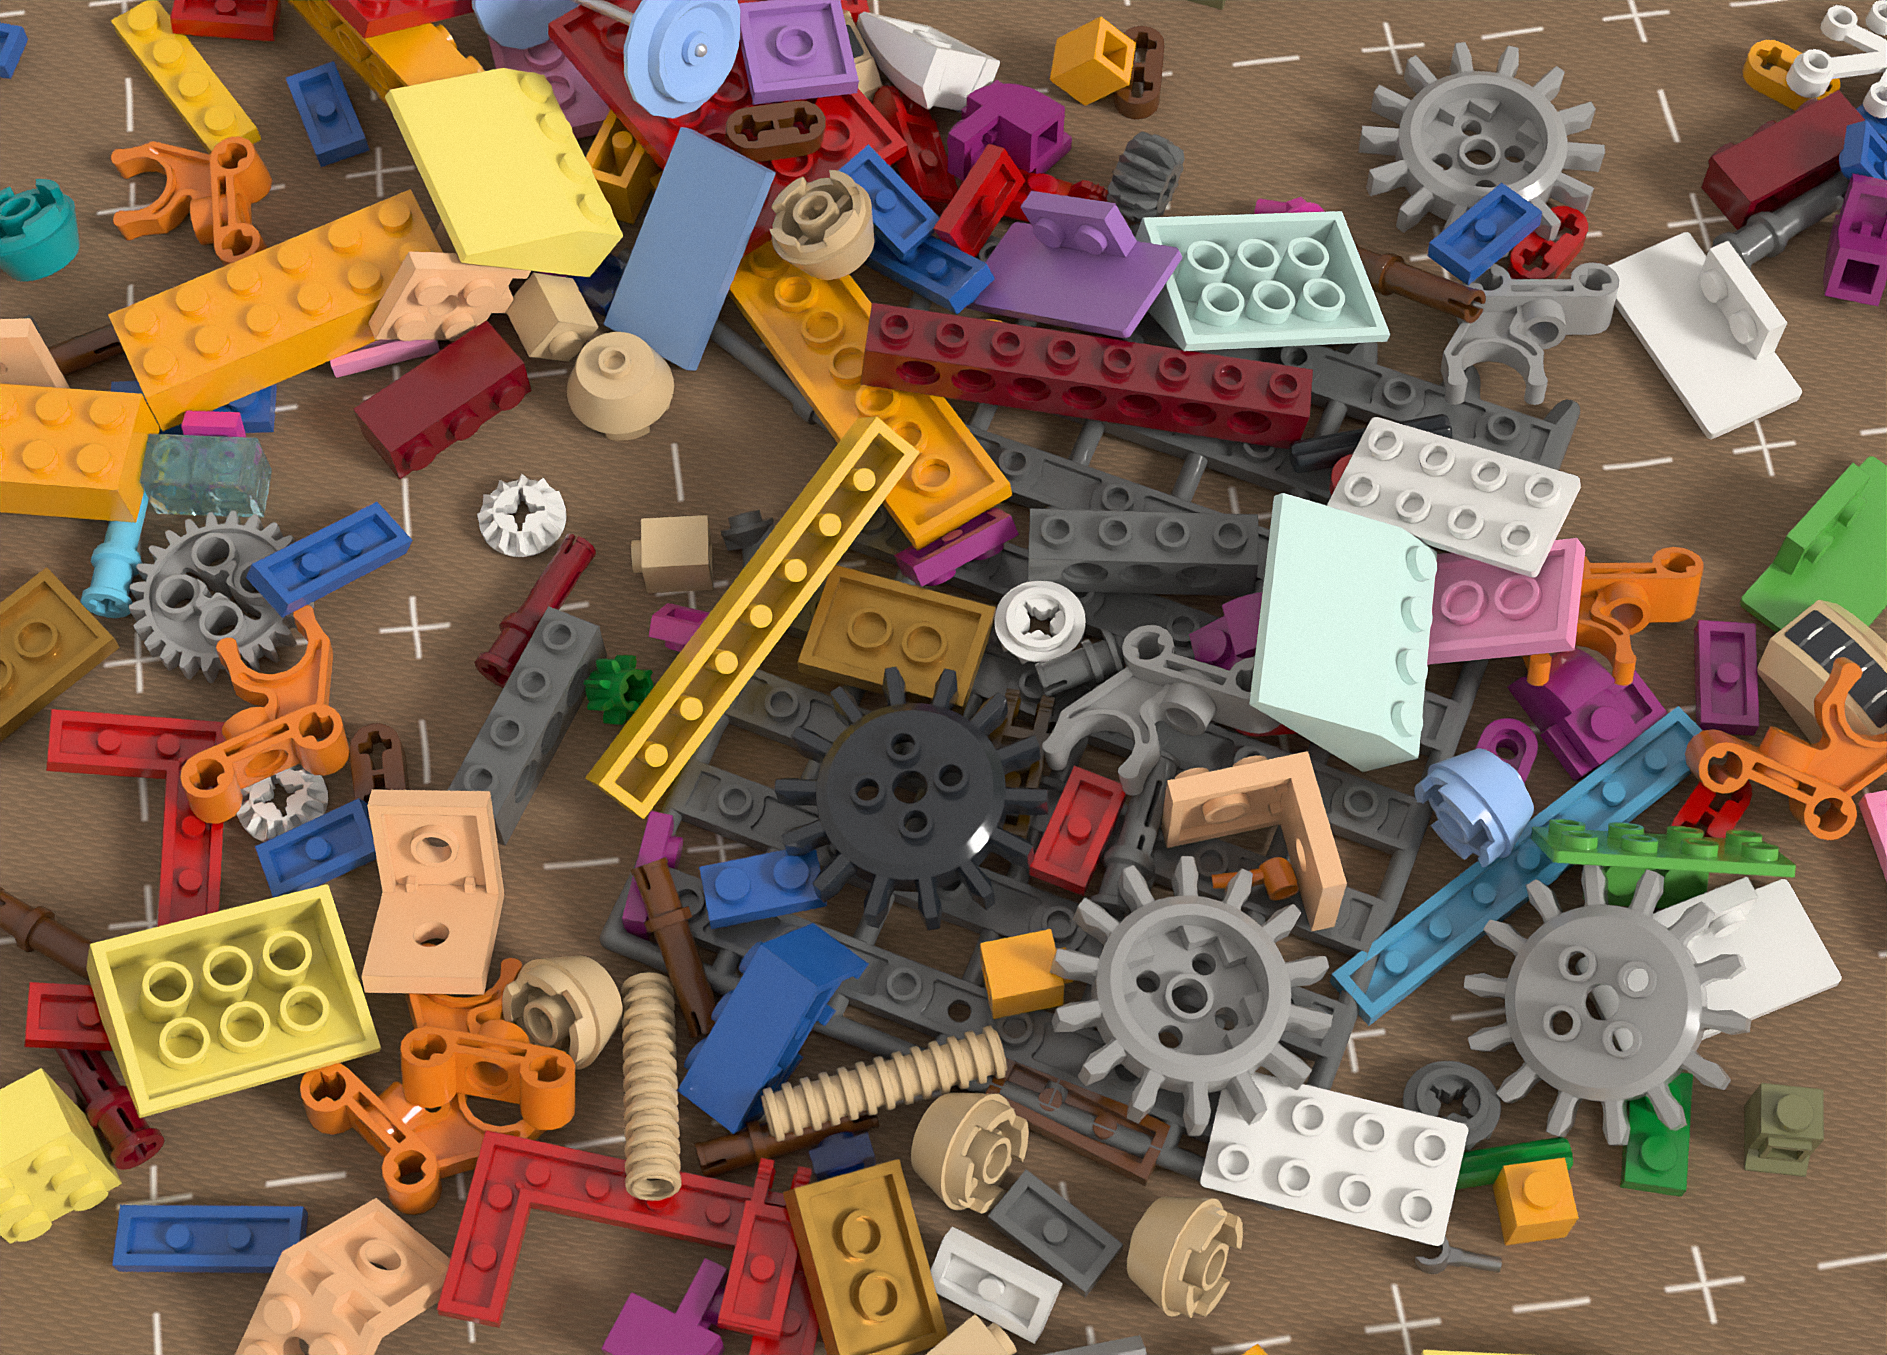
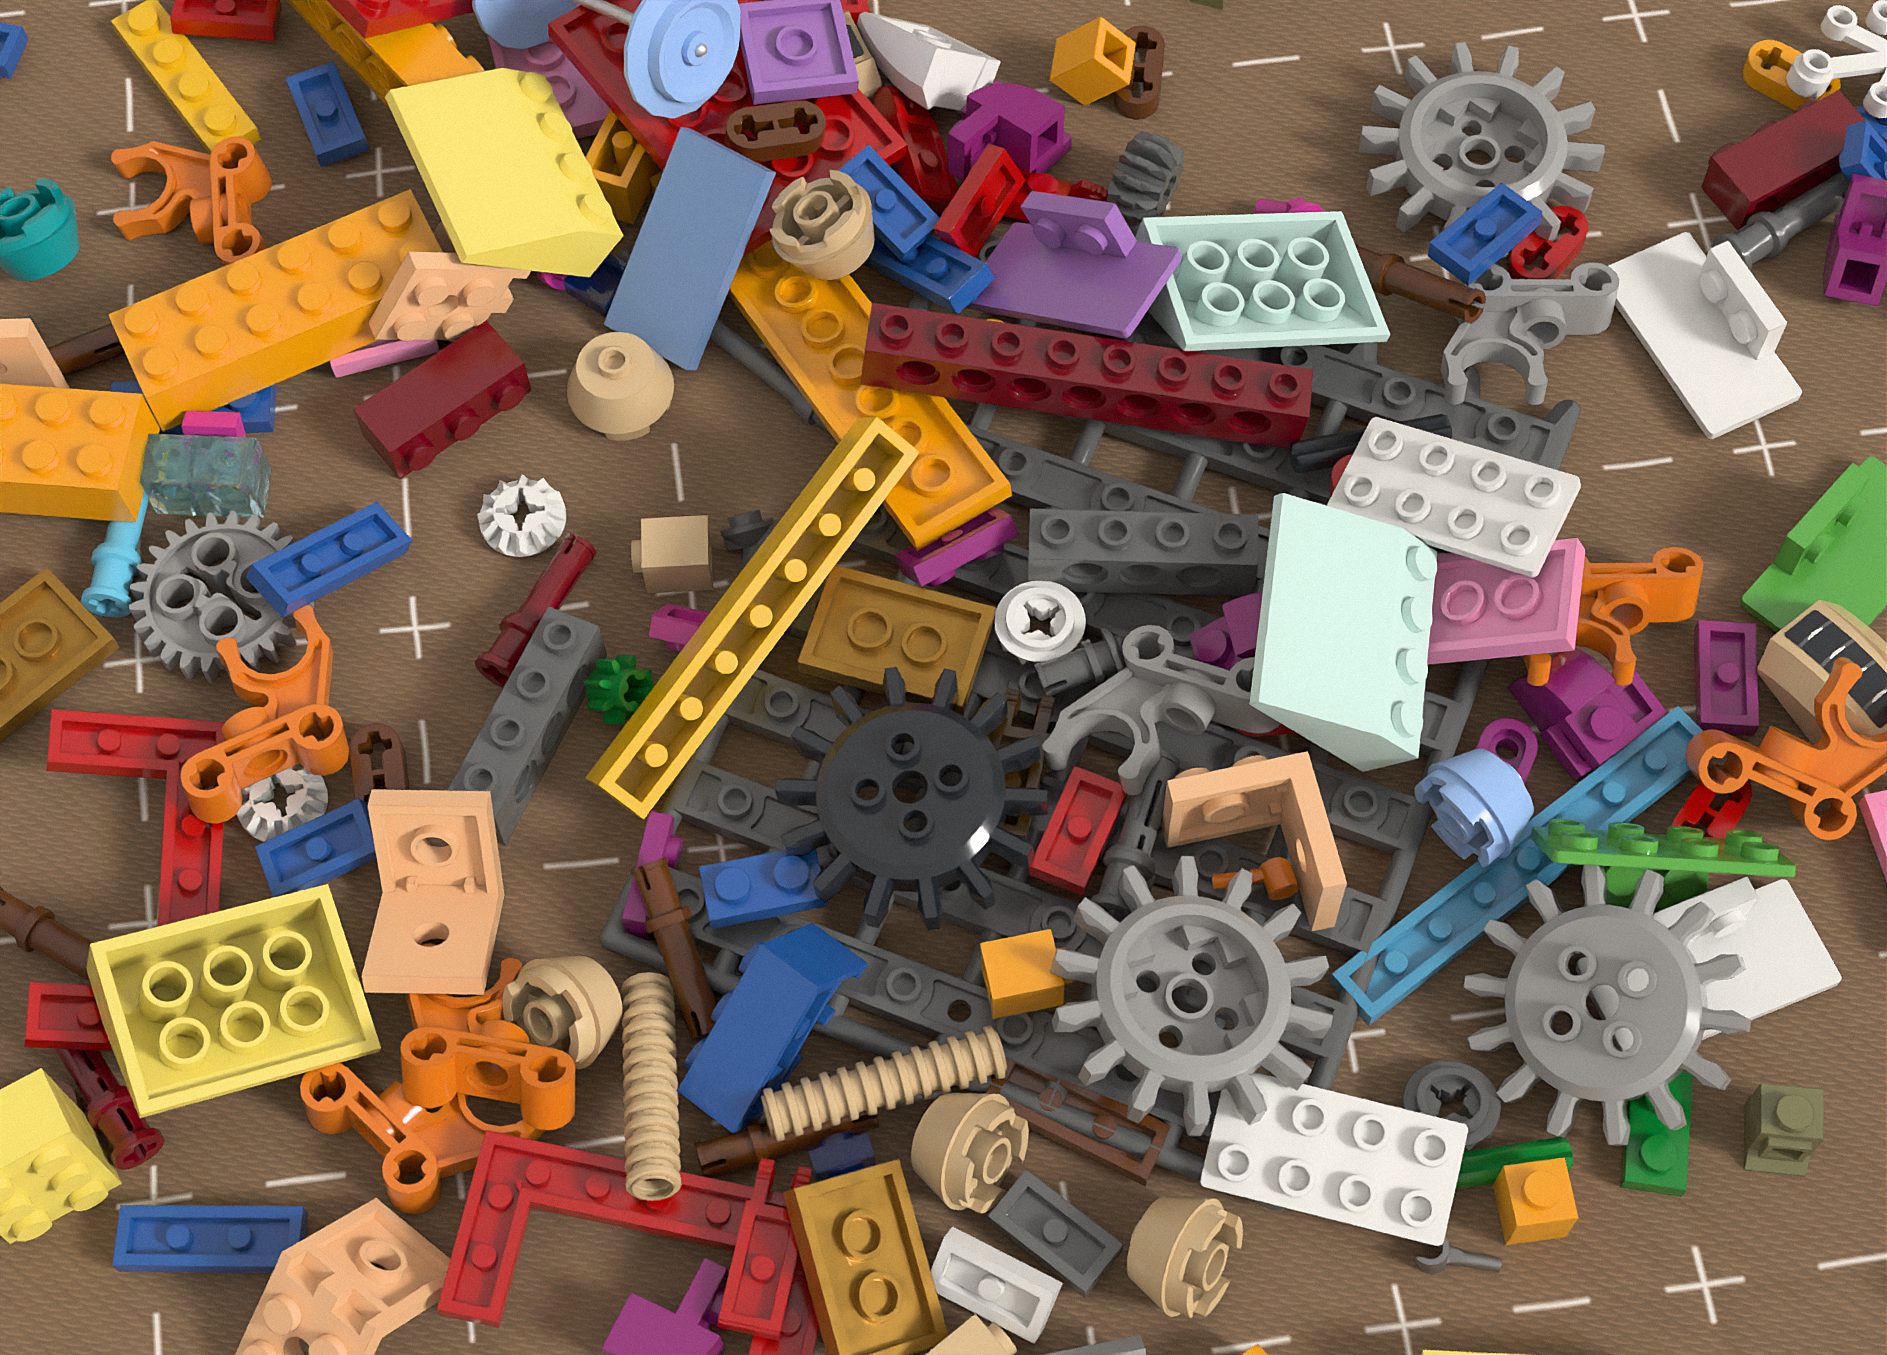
tan brick [506,272,598,362] -> none

